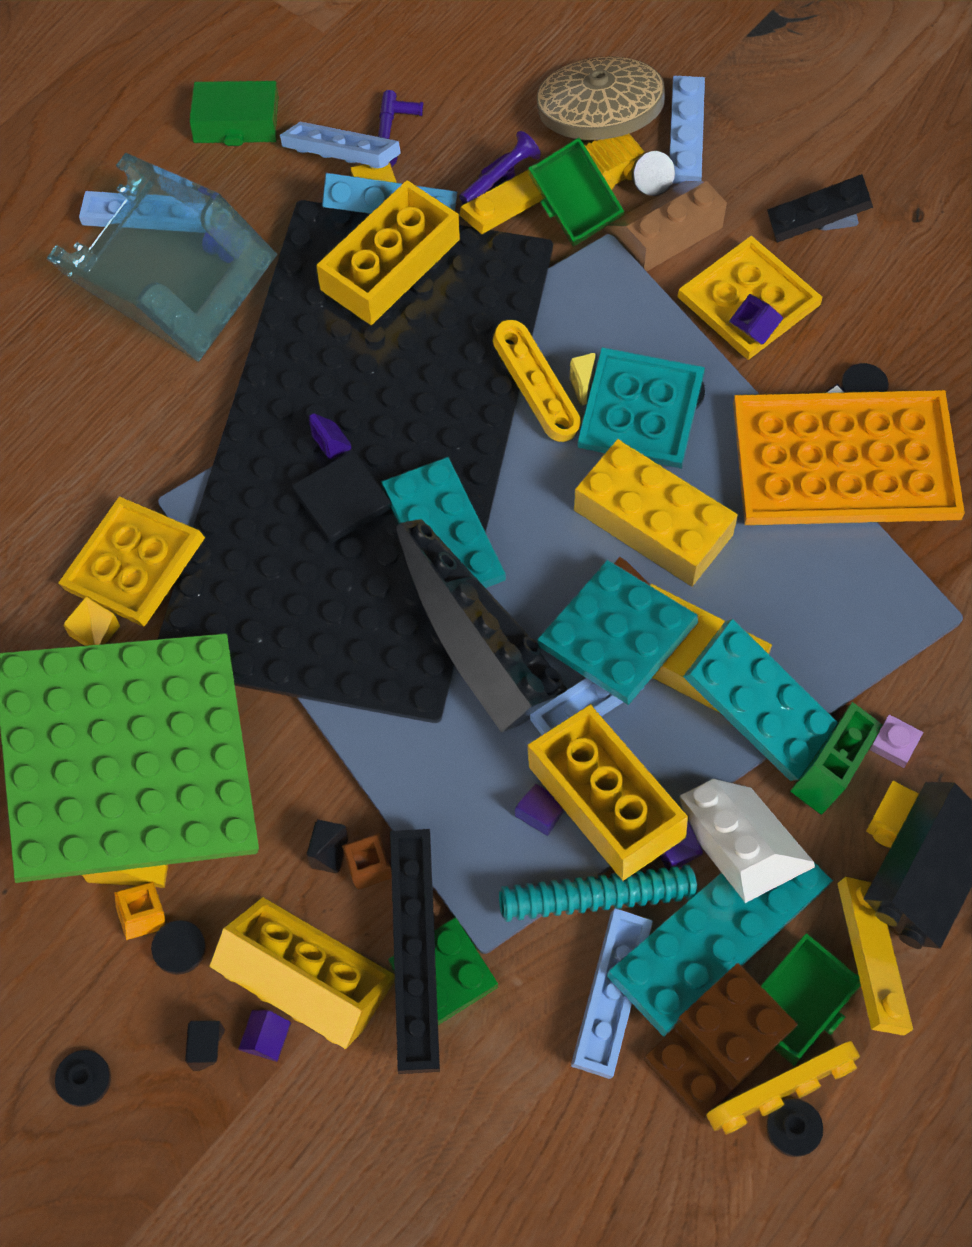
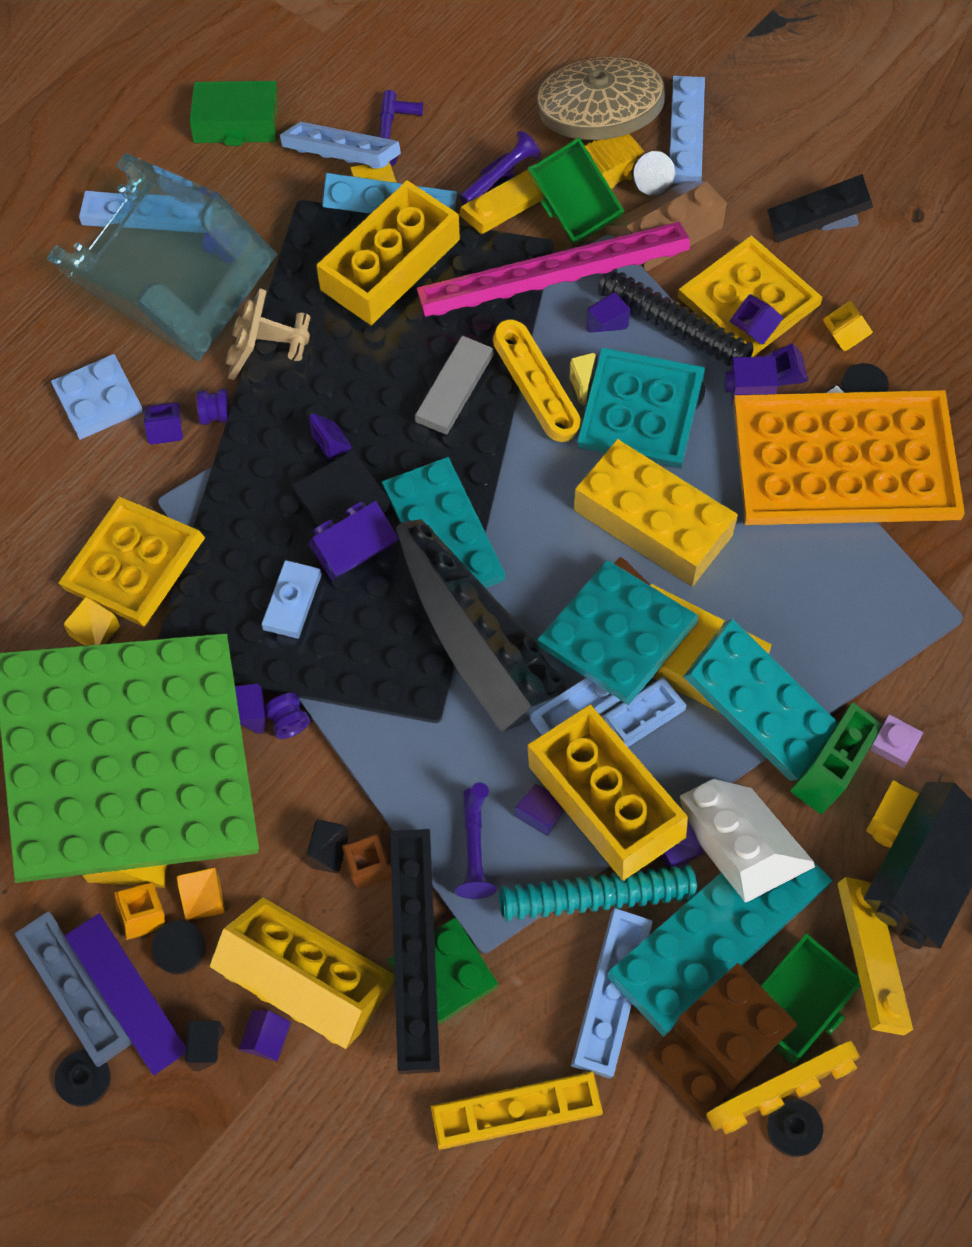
none -> sand blue plate [14,911,133,1067]
none -> light blue plate [51,354,143,440]
none -> dark purple slope [65,913,186,1076]
none -> dark purple slope [144,402,183,444]
none -> light orange slope [177,867,226,922]
none -> dark purple wheel [197,388,230,425]
none -> tan plate [226,288,310,380]
none -> dark purple slope [235,684,265,734]
none -> light blue plate [262,560,321,639]
none -> dark purple wheel [264,693,310,739]
none -> dark purple brick [309,501,399,581]
none -> light grey tile [415,336,493,435]
none -> dark pink plate [417,222,690,317]
none -> yellow plate [431,1071,603,1150]
none -> dark purple piece [455,782,496,899]
none -> dark purple slope [586,292,630,333]
none -> black piece [598,269,754,366]
none -> light blue plate [602,676,686,747]
none -> dark purple brick [724,356,778,406]
none -> dark purple slope [761,343,808,386]
none -> yellow slope [823,300,873,351]

